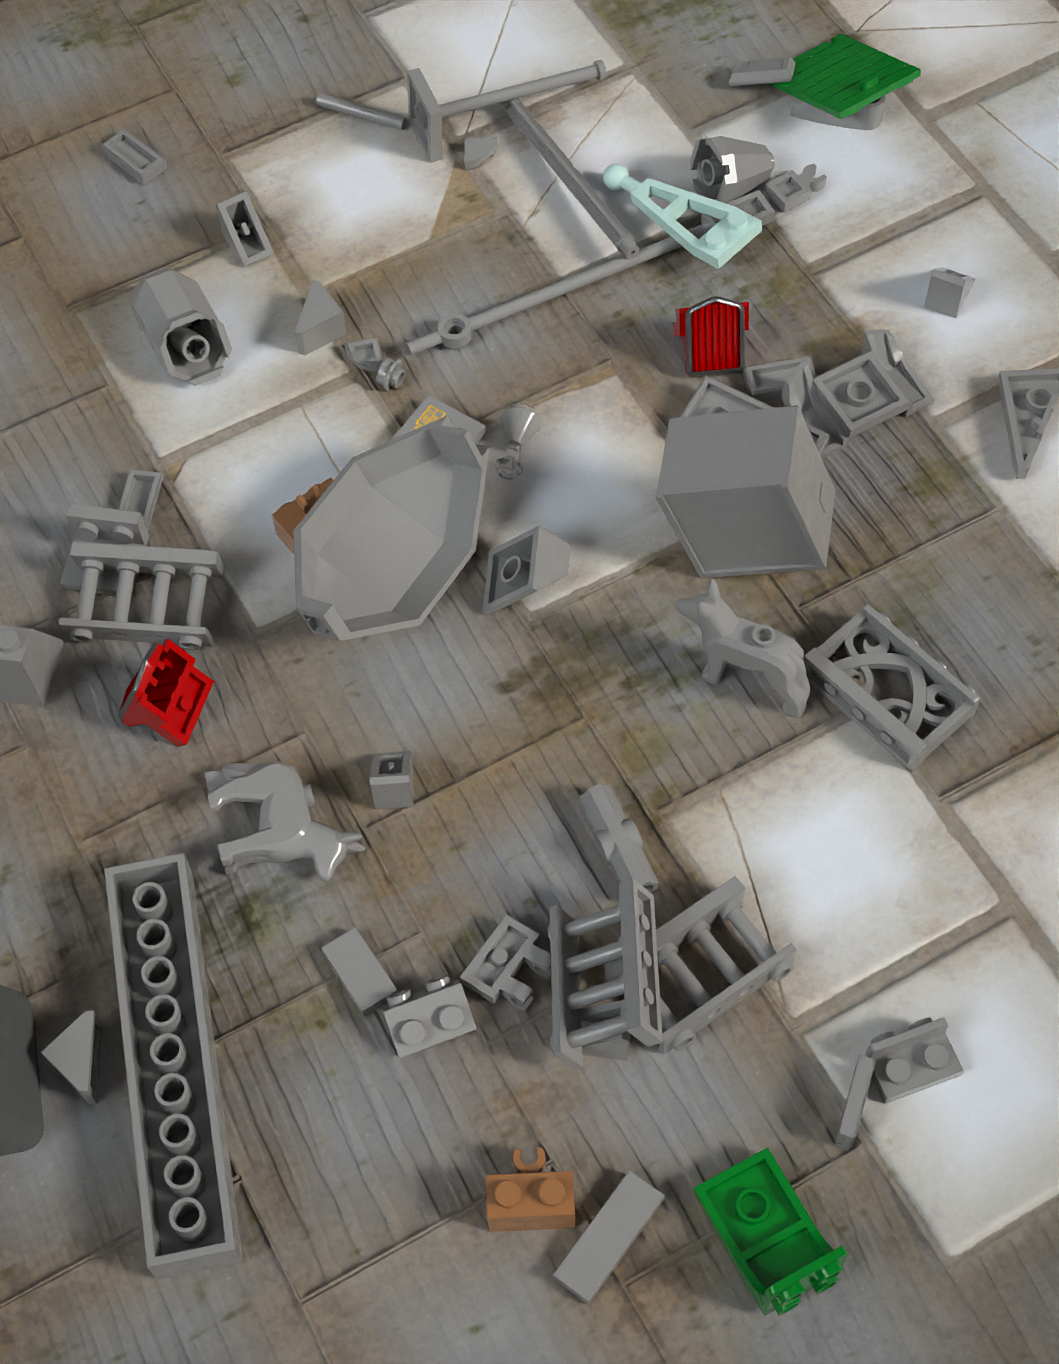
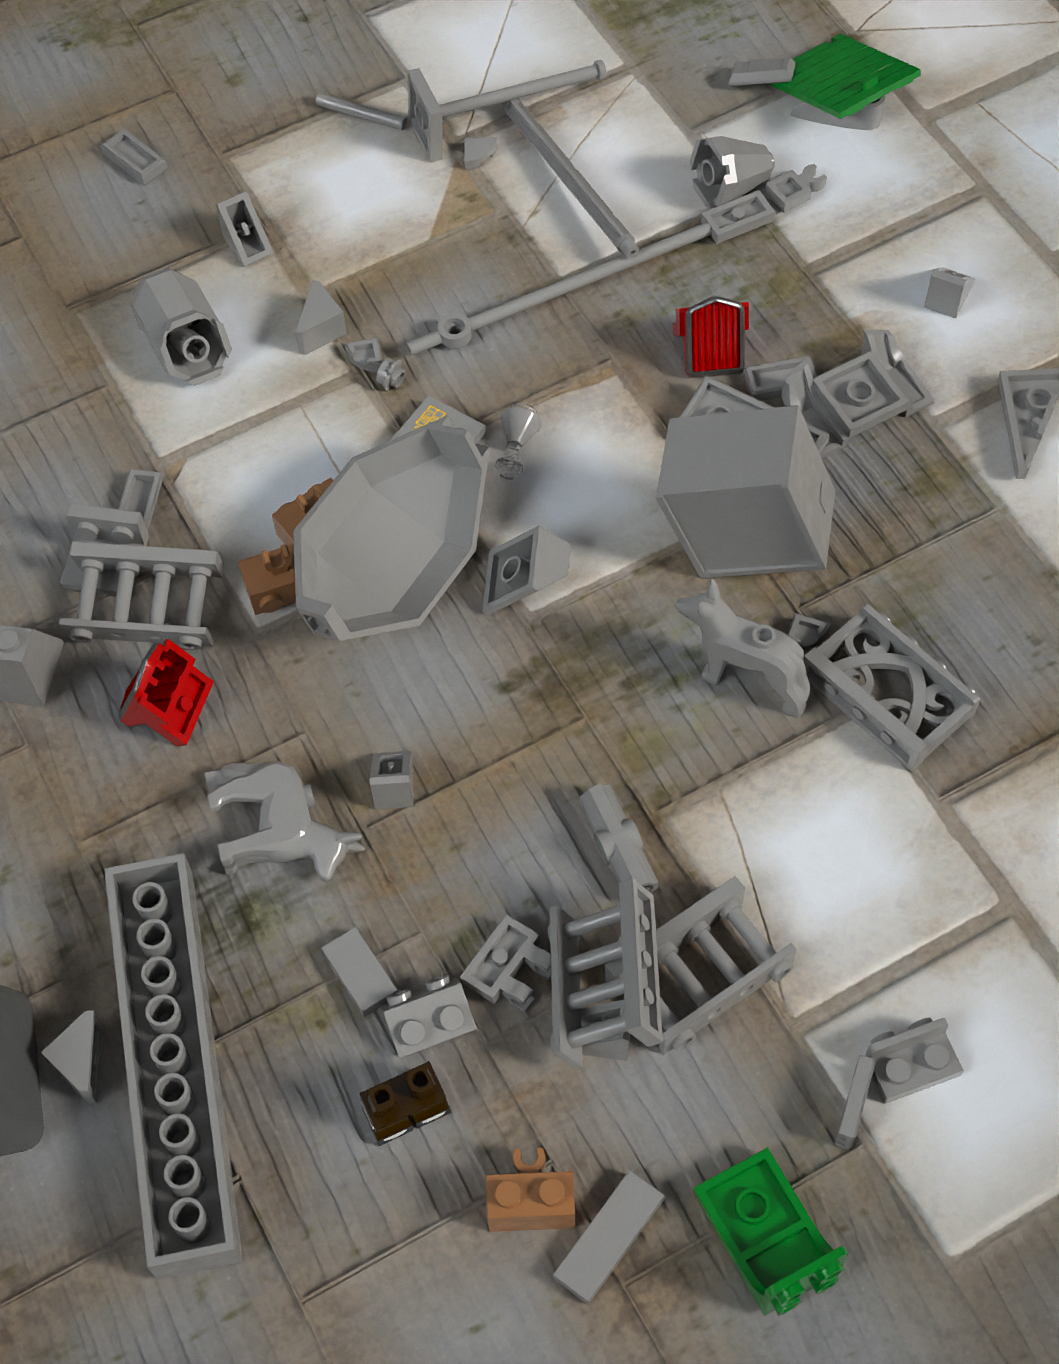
light aqua plate [603,164,762,269] -> none
none -> medium nougat brick [238,544,296,615]
none -> dark brown hips [359,1061,452,1146]
none -> light grey tile [787,613,830,651]

